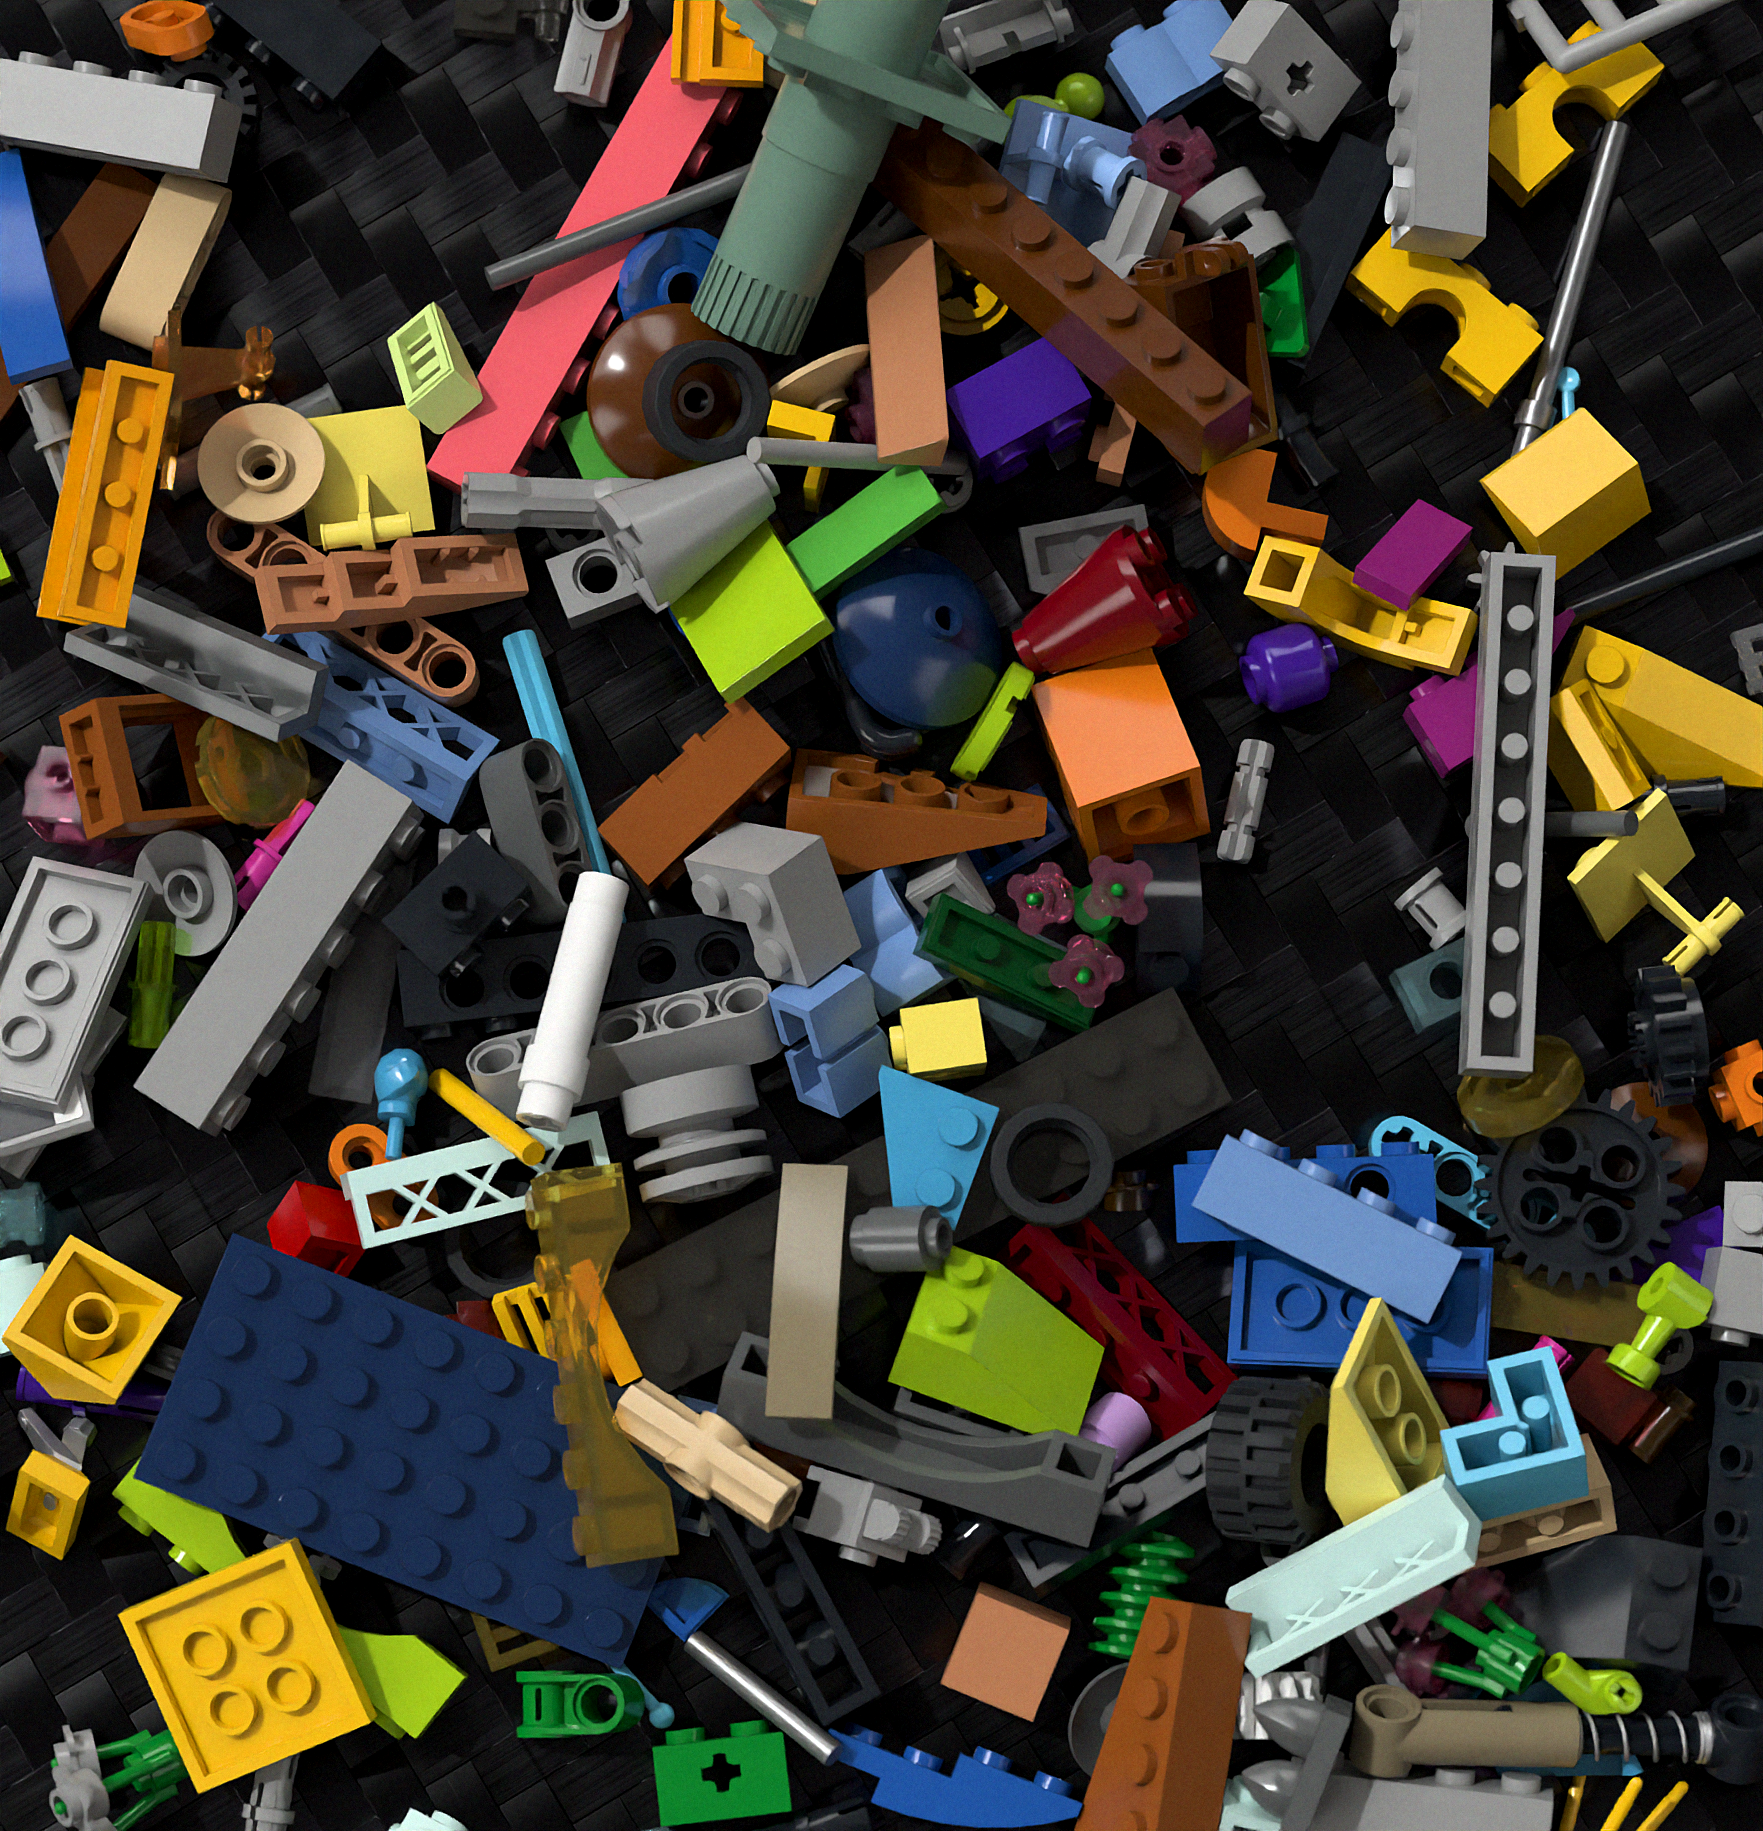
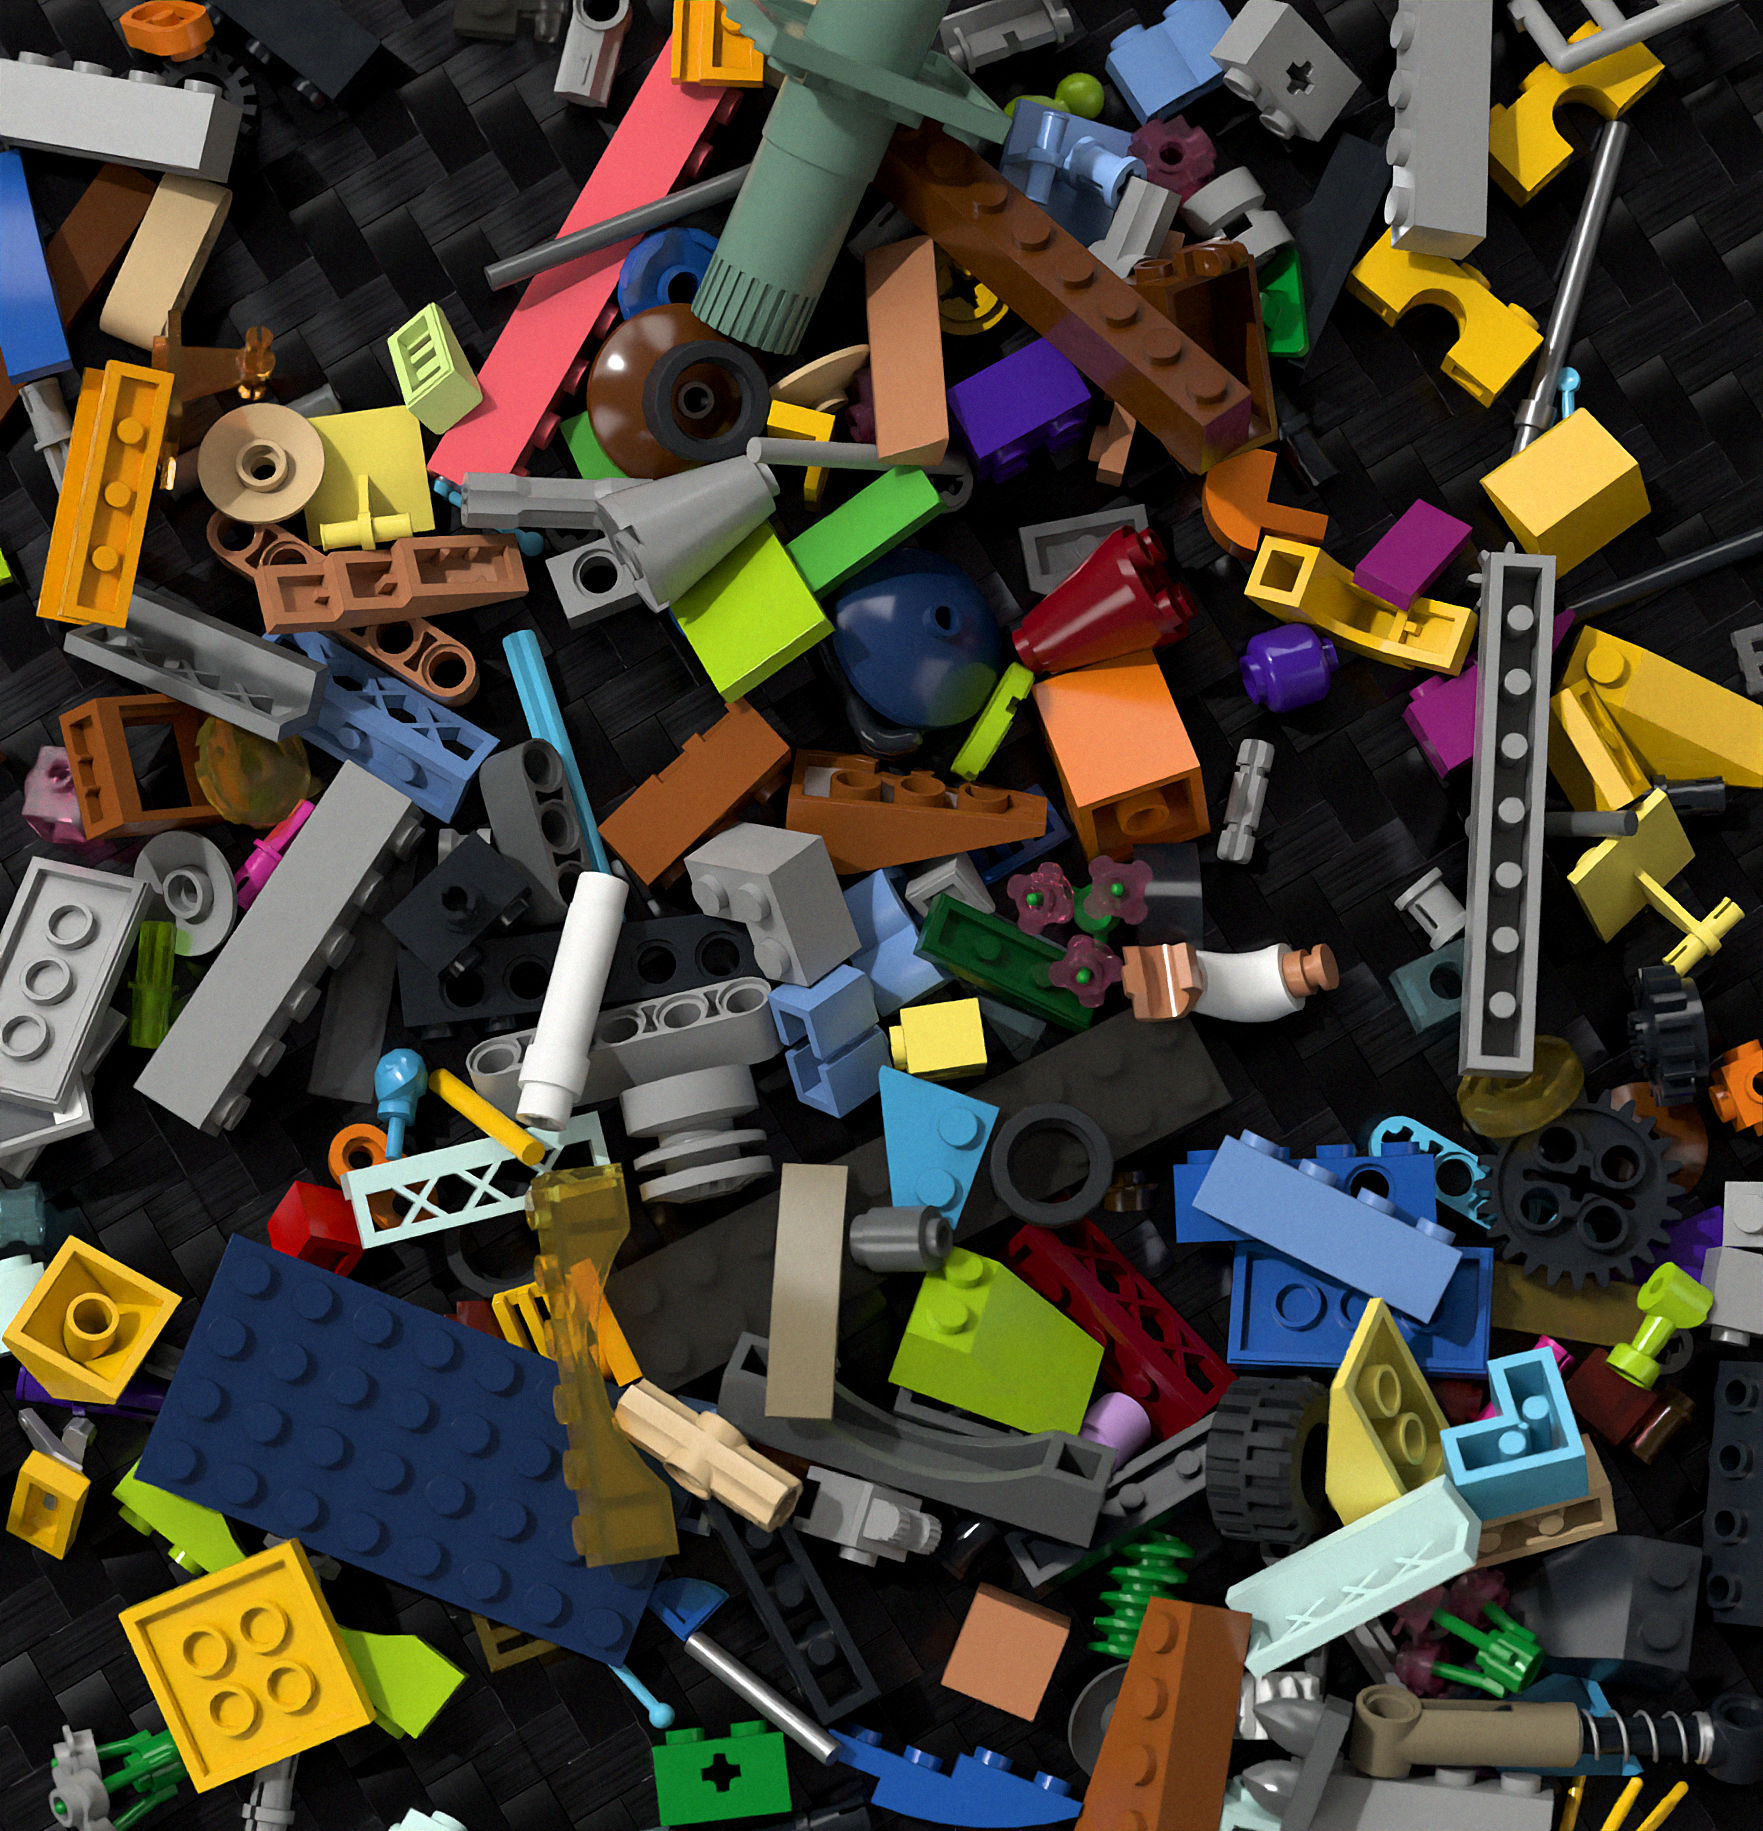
green piece [516,1670,646,1738] -> none
lime arm [1542,1652,1643,1715] -> none
none -> medium azure hinge [429,478,544,556]
none -> piece [1120,942,1339,1022]

